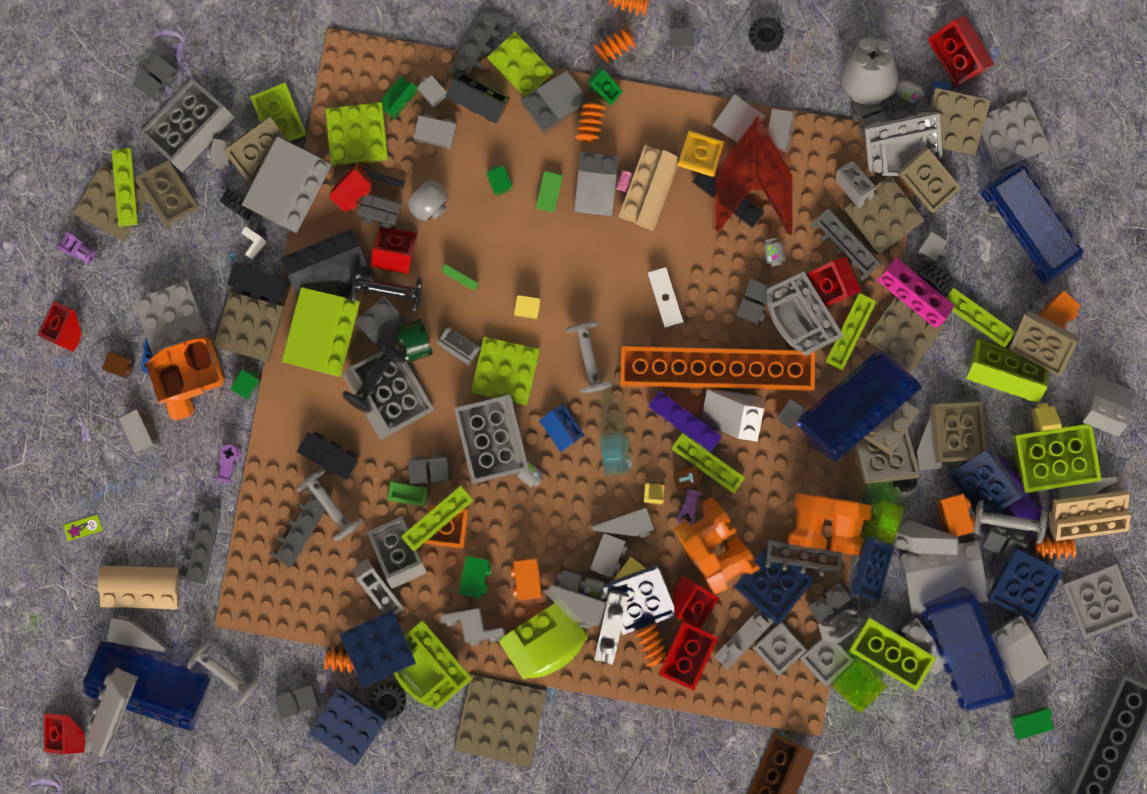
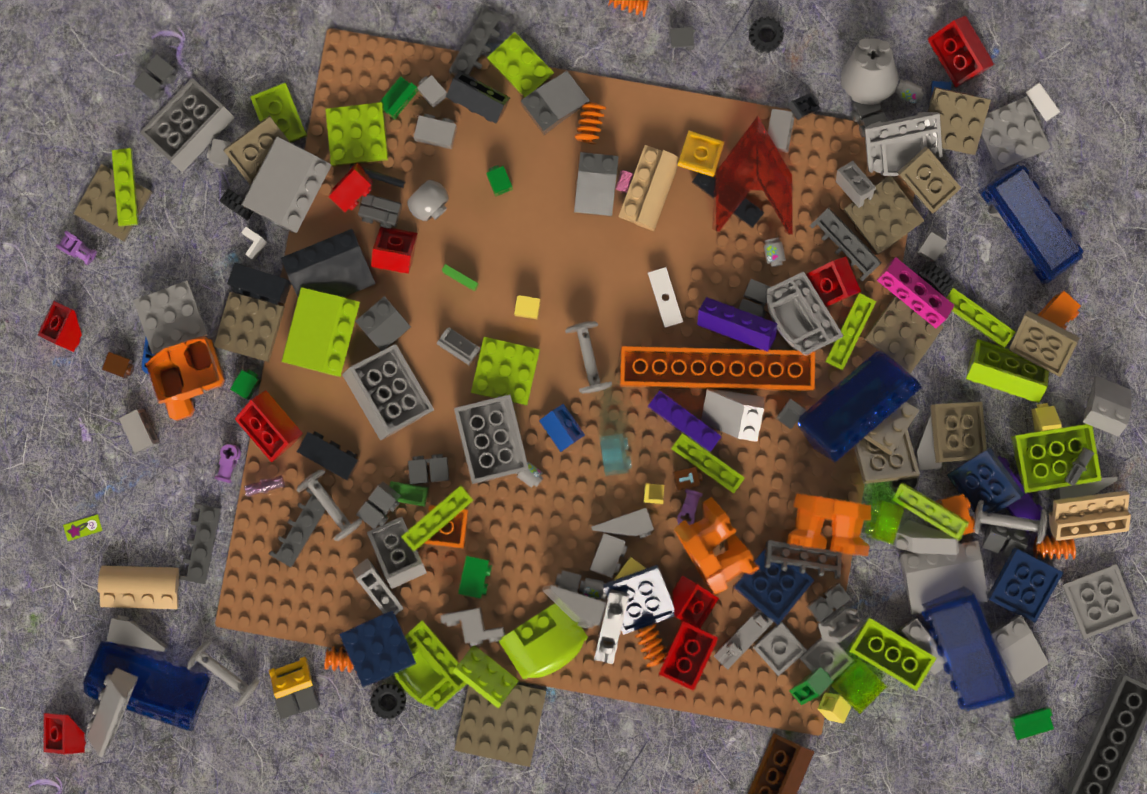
dark tan plate [135,160,199,227] -> none
dark blue plate [308,686,387,766] -> none
black hose [342,341,405,413] -> none
black hose [351,267,423,311] -> none
dark green brick [397,318,433,362] -> none
orange brick [510,558,542,601] -> none
bright green tile [536,171,563,213] -> none
green slope [587,67,623,106] -> none
orange piece [593,27,636,64] -> none
light grey tile [712,94,766,148] -> none
dark blue plate [851,537,895,602] -> none
none -> red slope [235,390,303,462]
none -> pin [244,475,285,497]
none -> yellow plate [269,656,313,699]
none -> dark grey piece [356,482,401,529]
none -> lime plate [453,645,519,708]
none -> dark purple brick [697,297,777,352]
none -> black plate [787,93,820,120]
none -> green slope [789,667,833,705]
none -> light yellow panel [817,692,851,723]
none -> lime plate [892,483,969,540]
none -> white sticker [1026,83,1060,122]
none -> dark grey axle [1065,448,1094,486]

